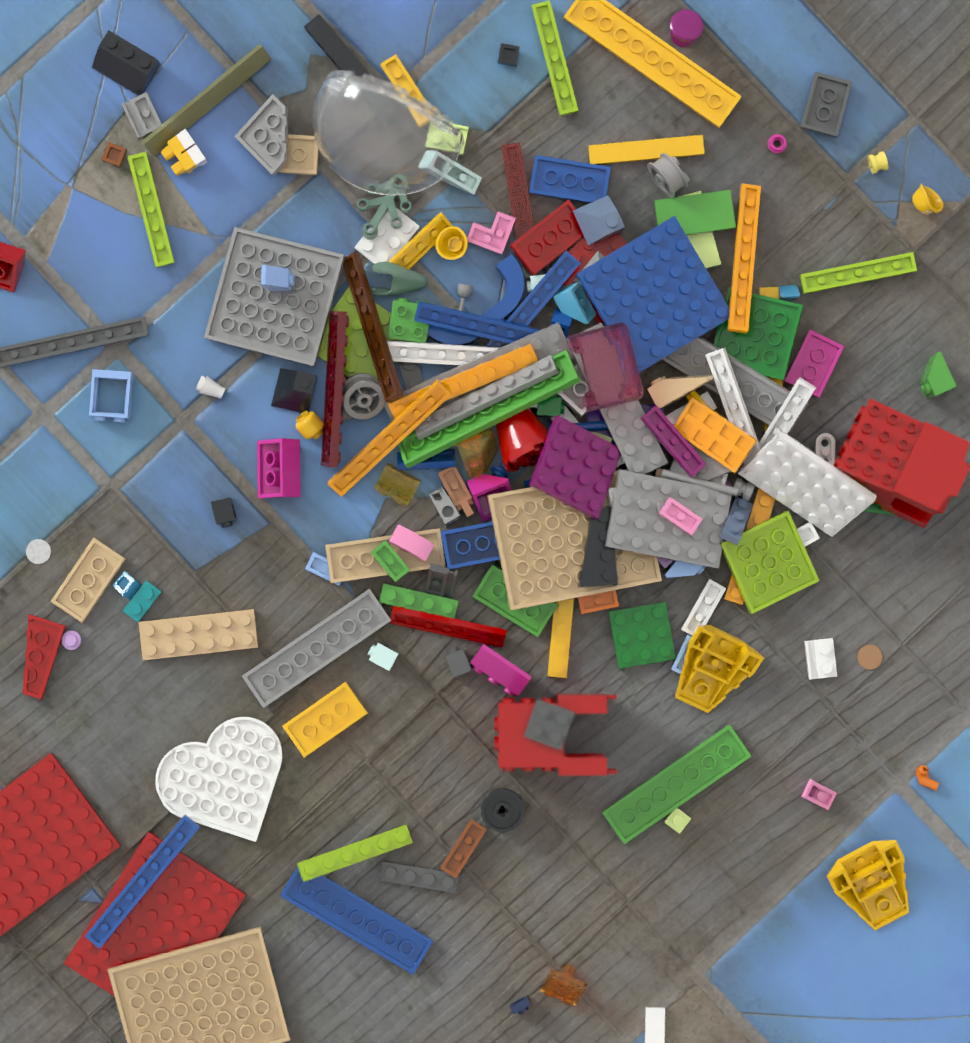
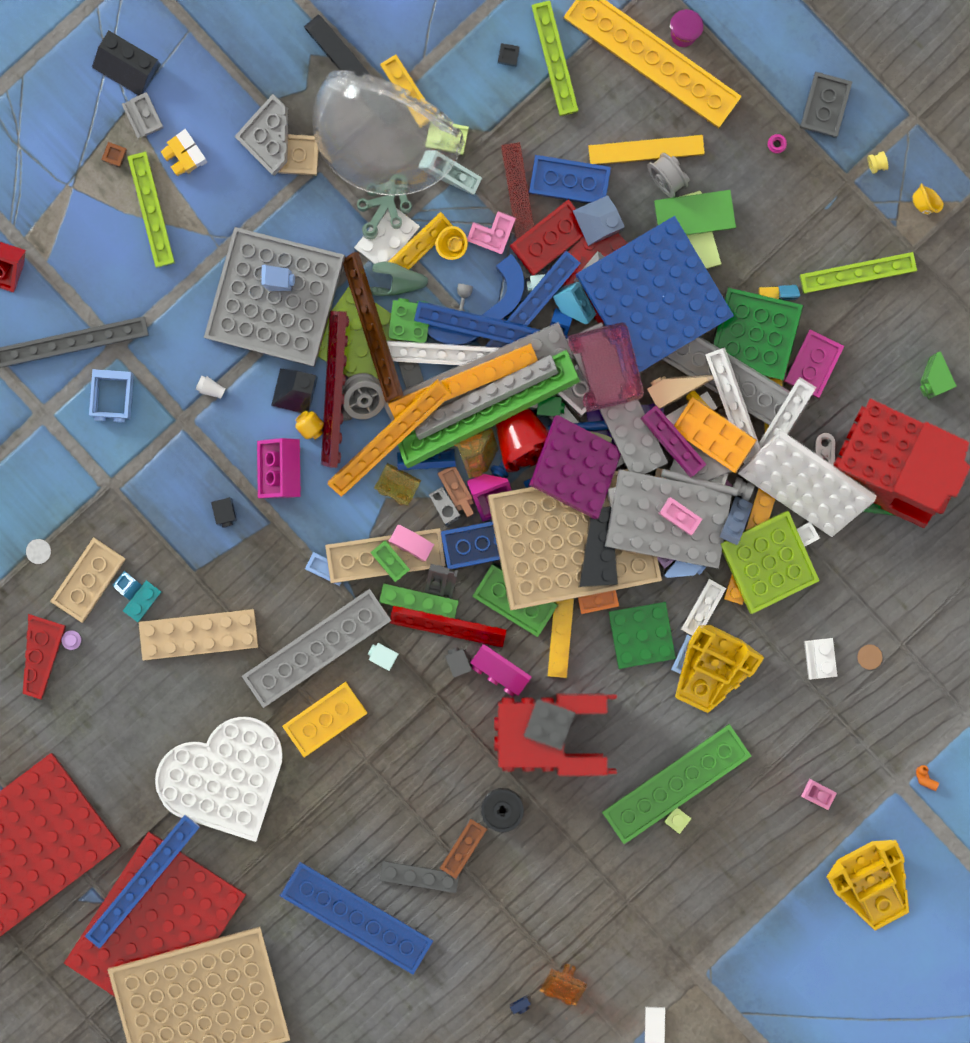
olive tile [142,44,272,156] -> none
lime plate [297,825,413,882] -> none
light orange plate [727,183,761,334] -> none

